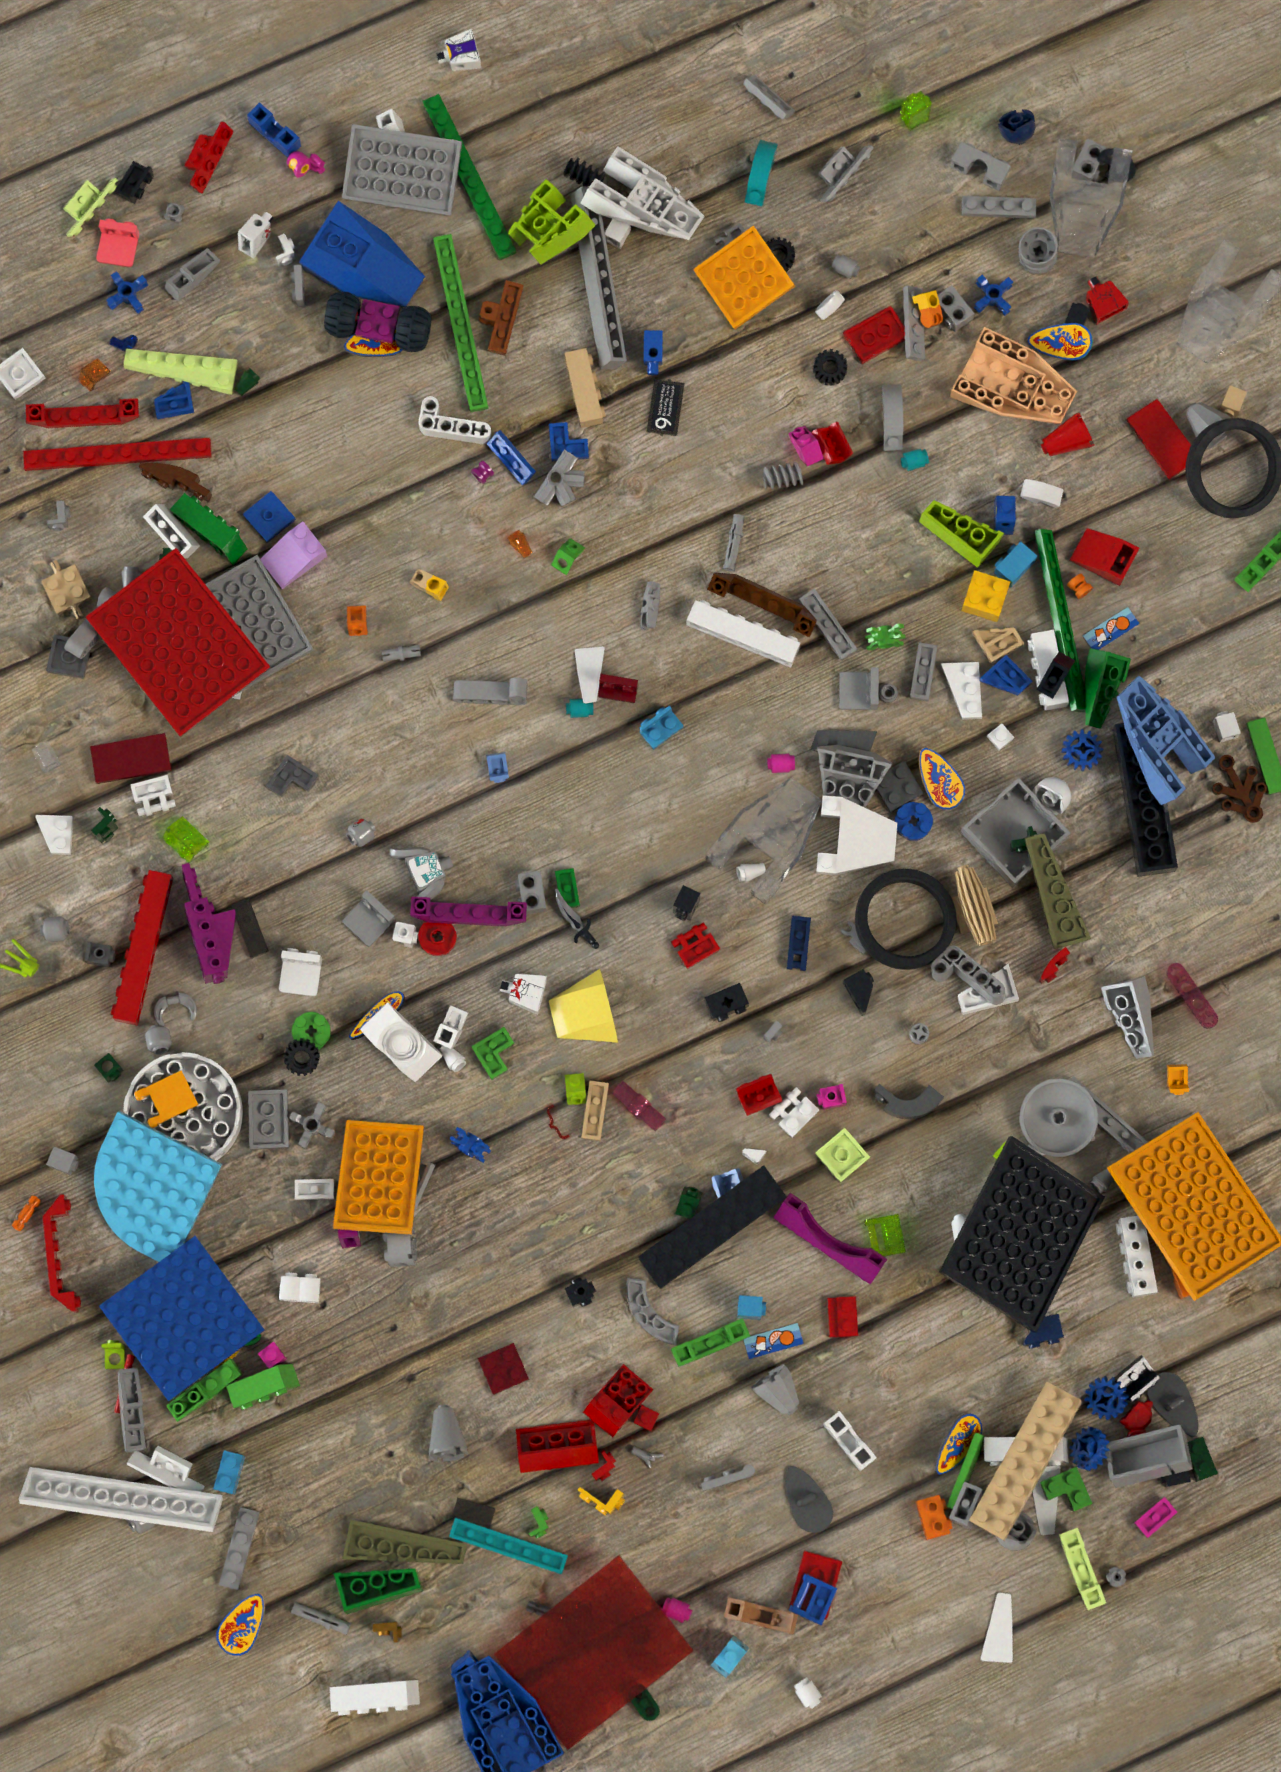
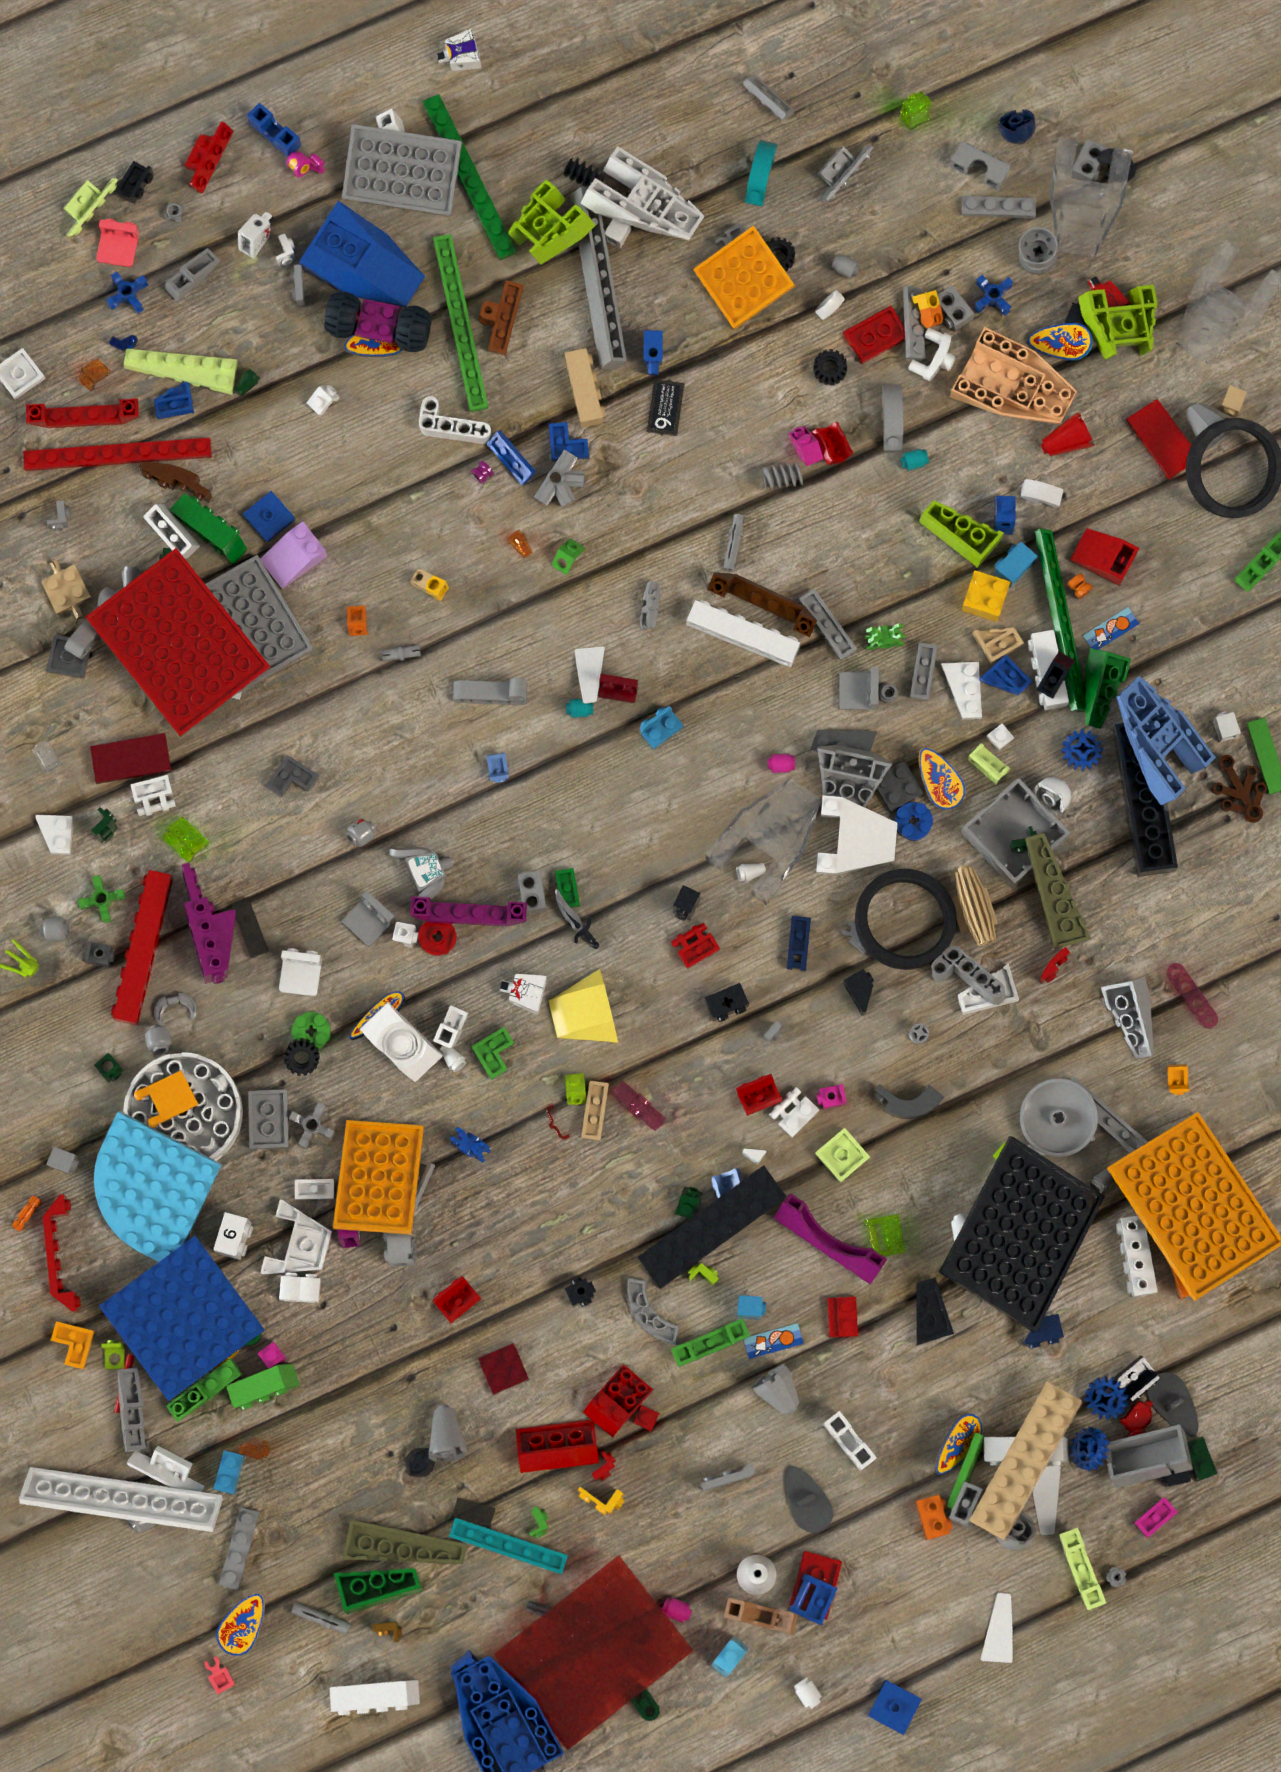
light grey bar [631,1446,664,1468] -> none
bright green plate [1039,1467,1093,1512] -> none
none -> light orange plate [51,1321,95,1370]
none -> bright green pin [78,875,126,923]
none -> coral plate [204,1656,236,1695]
none -> white brick [213,1212,253,1260]
none -> clear orange bracket [238,1440,270,1461]
none -> white wing [260,1200,332,1275]
none -> white bracket [306,385,340,415]
none -> black hat [405,1448,435,1477]
none -> red bracket [432,1276,481,1323]
none -> lime bracket [688,1263,719,1286]
none -> white cone [737,1555,776,1595]
none -> blue plate [868,1680,922,1735]
none -> white connector [908,328,956,382]
none -> black wing [916,1277,954,1346]
none -> yellowish green hinge [968,743,1010,785]
none -> lime wedge [1078,285,1157,360]

